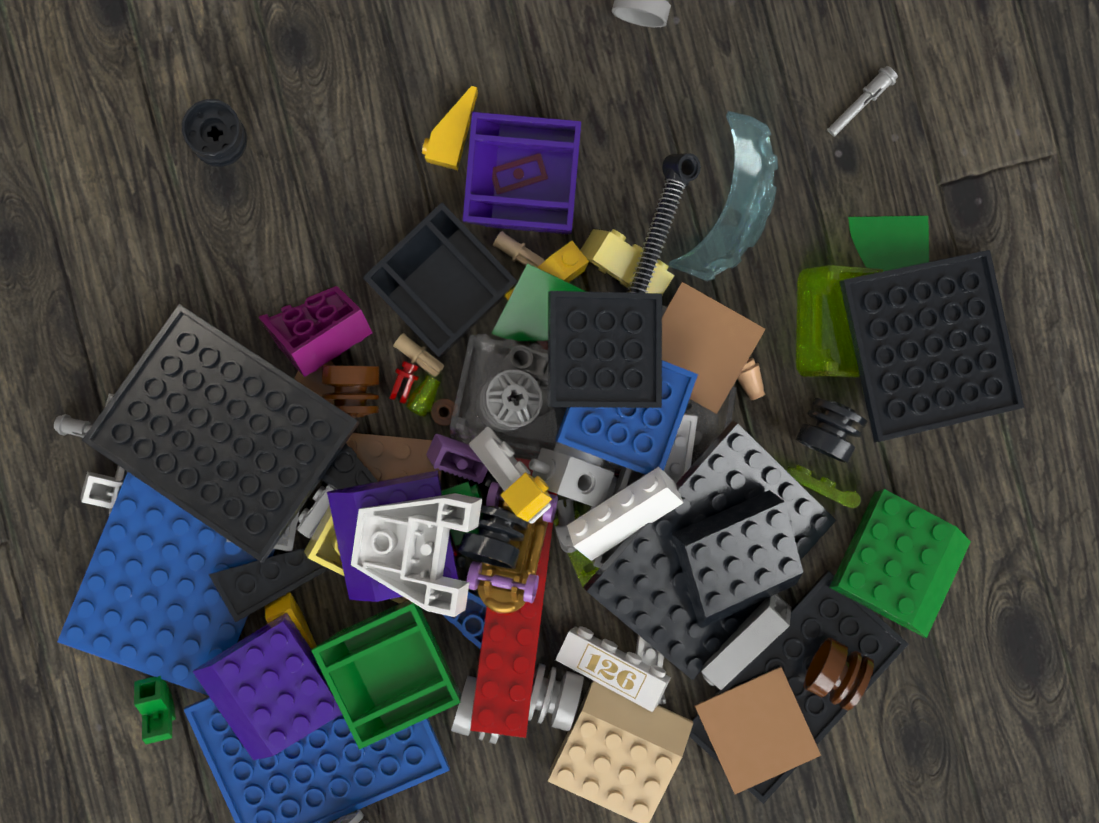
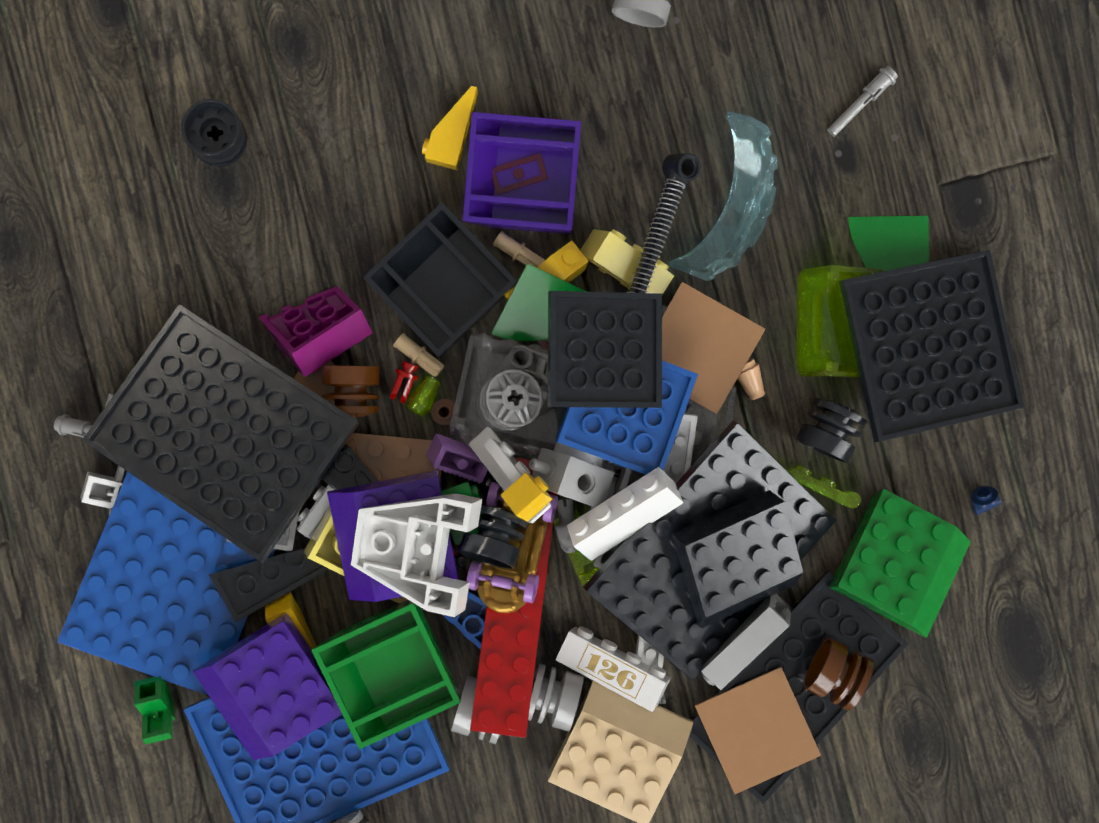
none -> dark blue plate [971,486,1002,515]

